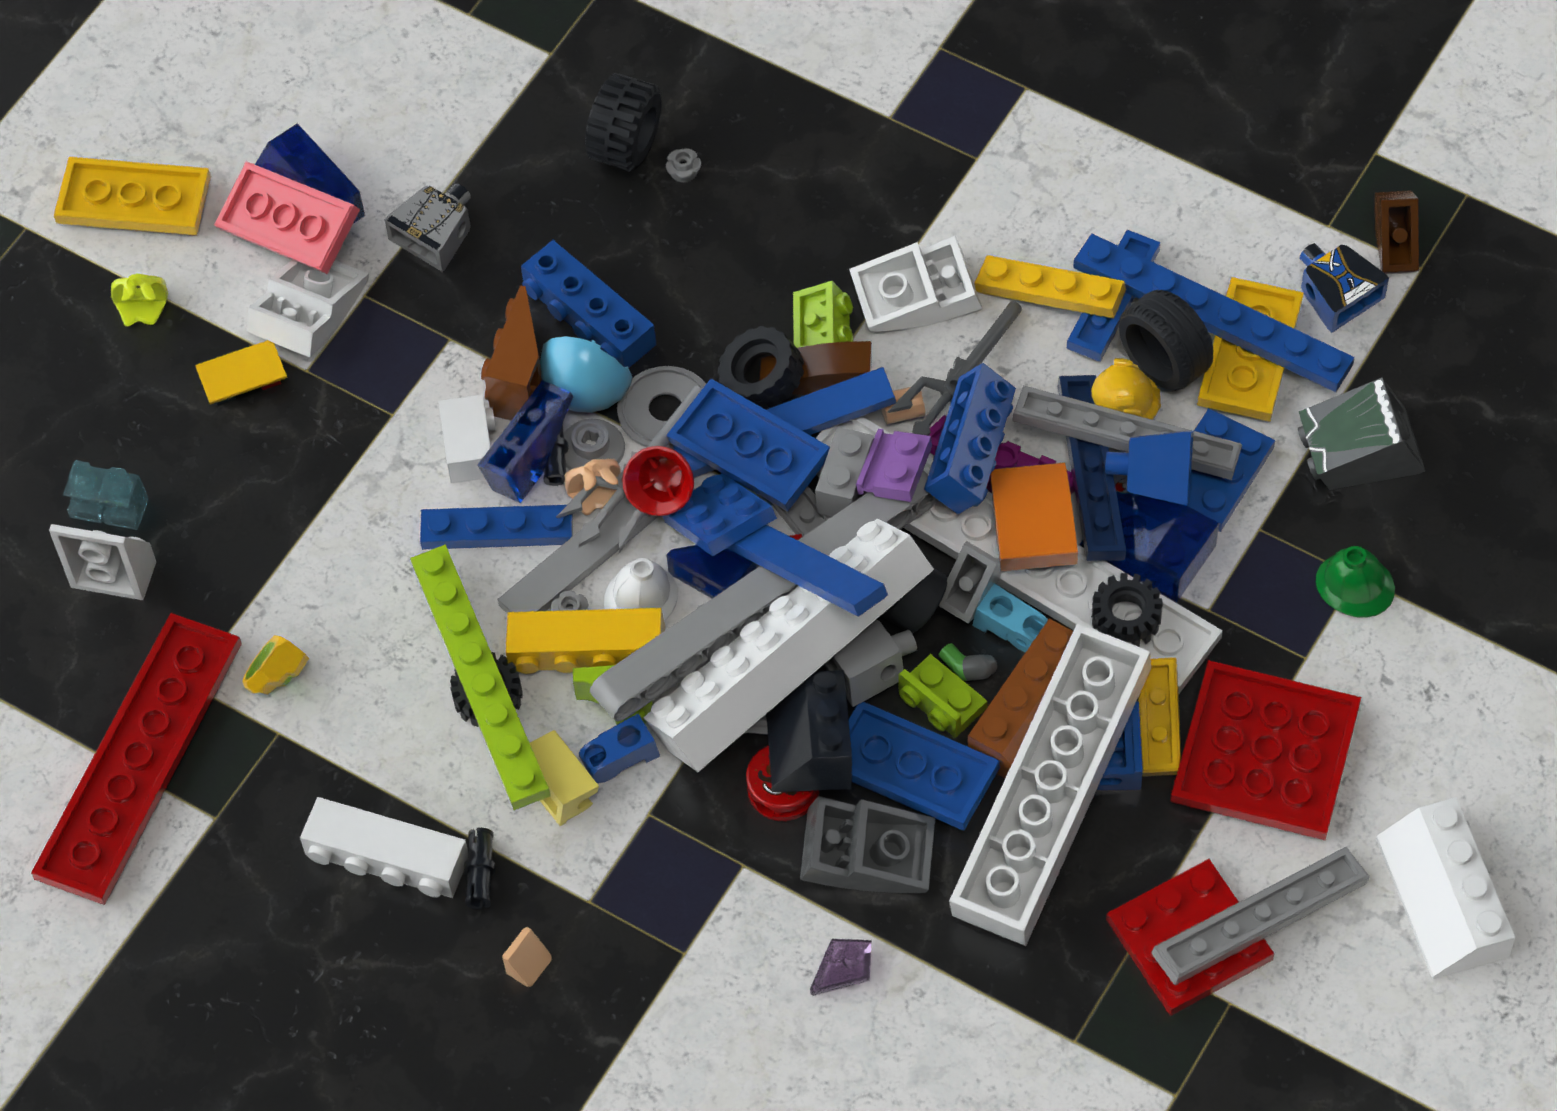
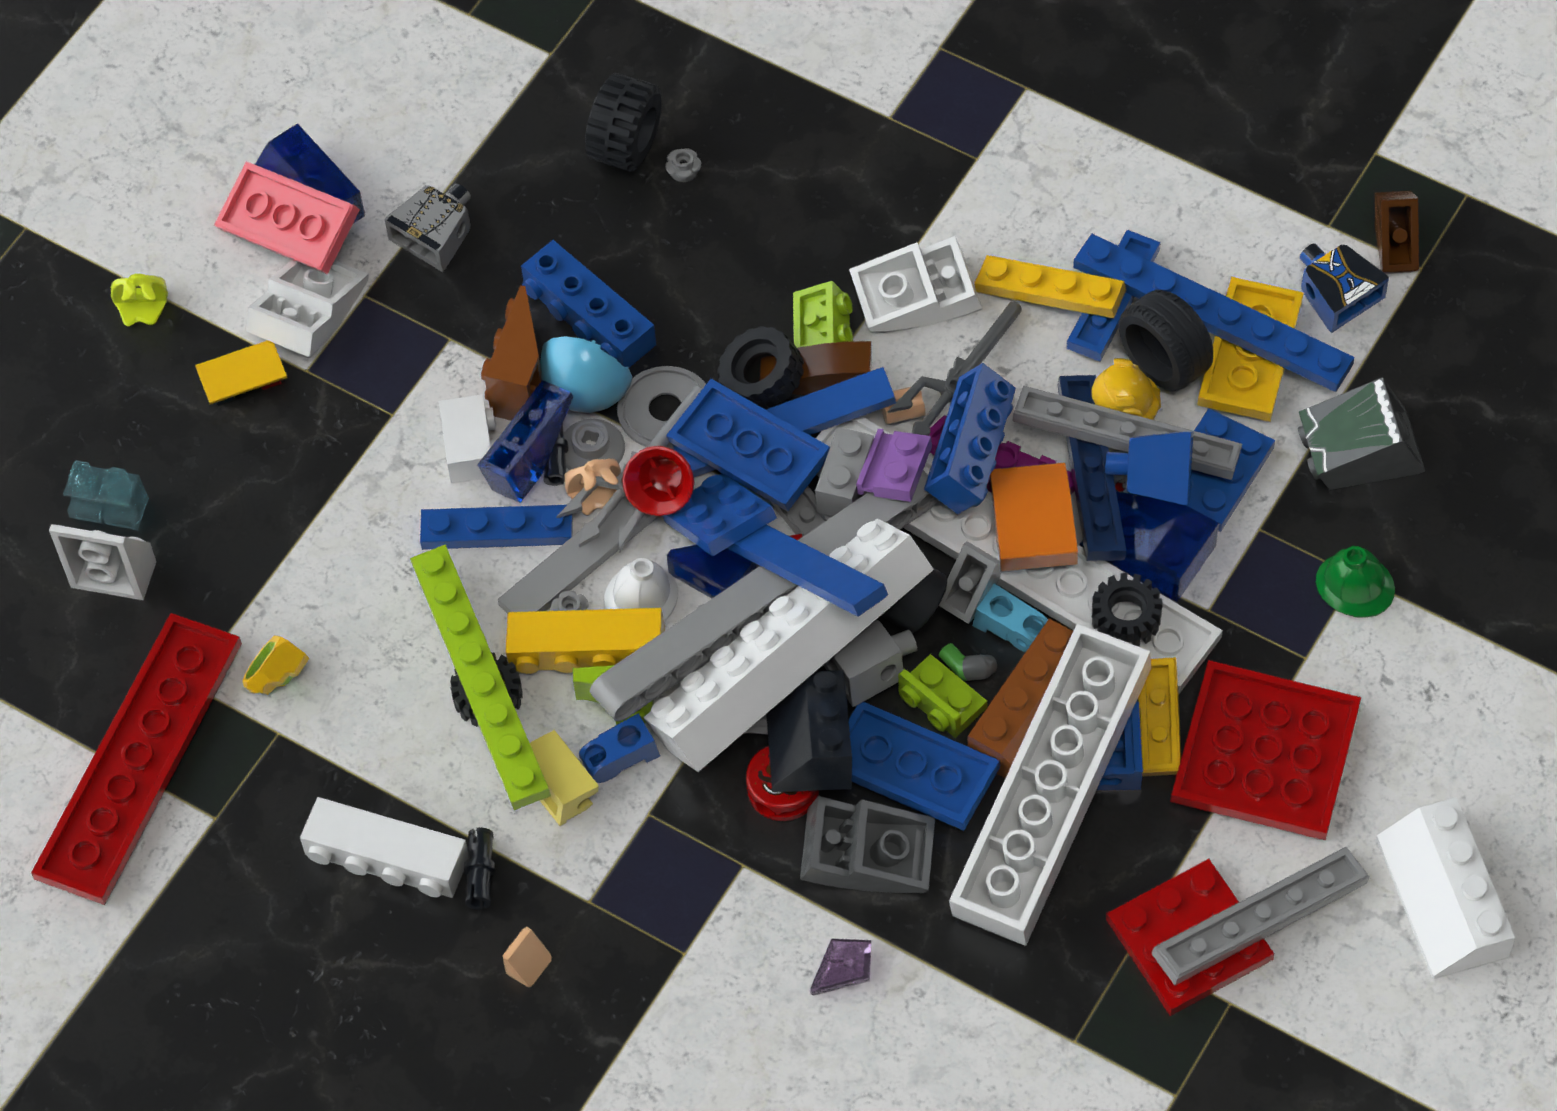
yellow plate [54,157,211,235] -> none

